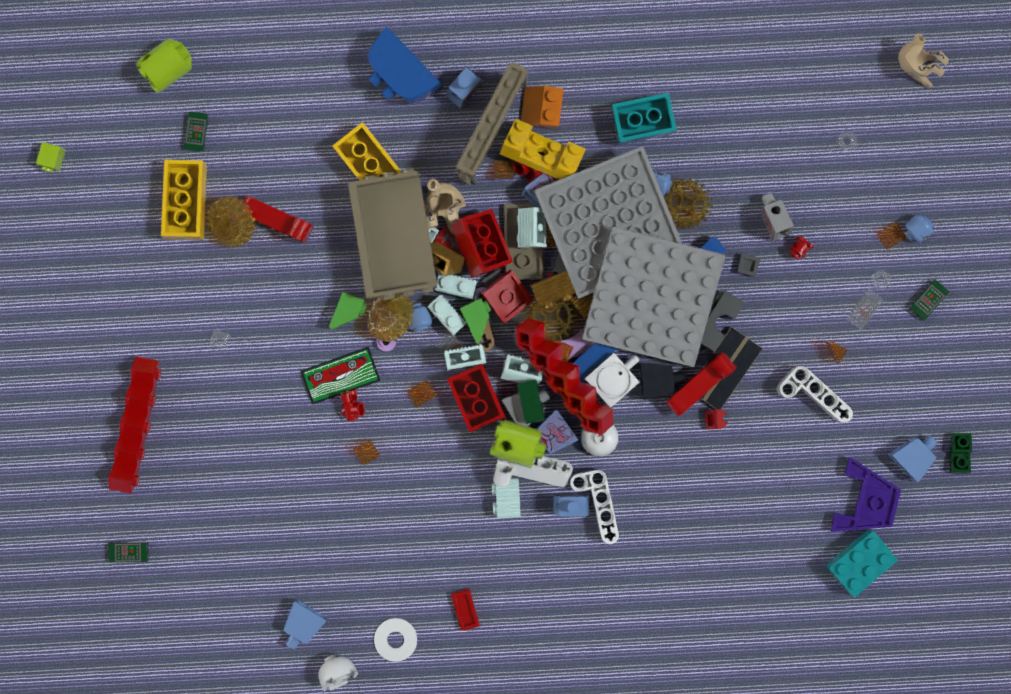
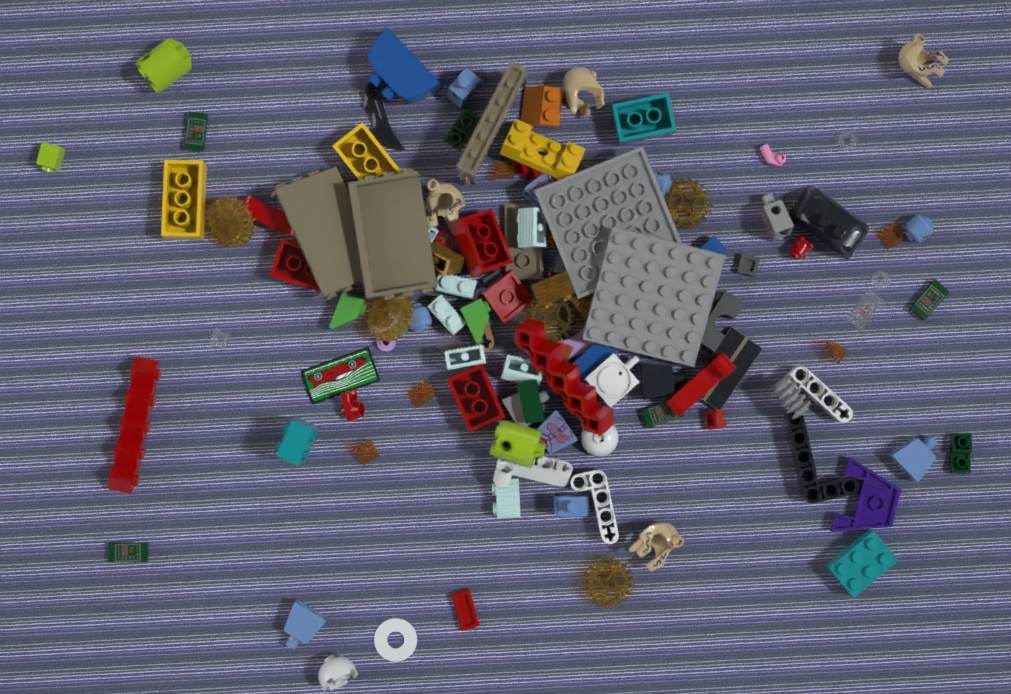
none -> red brick [269,239,321,292]
none -> dark tan panel [271,166,364,301]
none -> teal brick [275,418,320,465]
none -> black piece [363,82,405,151]
none -> dark green slope [444,108,481,151]
none -> tan piece [563,67,605,118]
none -> clear yellow gear [582,557,635,609]
none -> tan piece [629,522,684,572]
none -> dark green tile [641,402,684,429]
none -> bright pink arm [759,144,786,166]
none -> light grey piece [770,375,810,420]
none -> black beam [784,412,859,503]
none -> black hips [788,186,869,260]

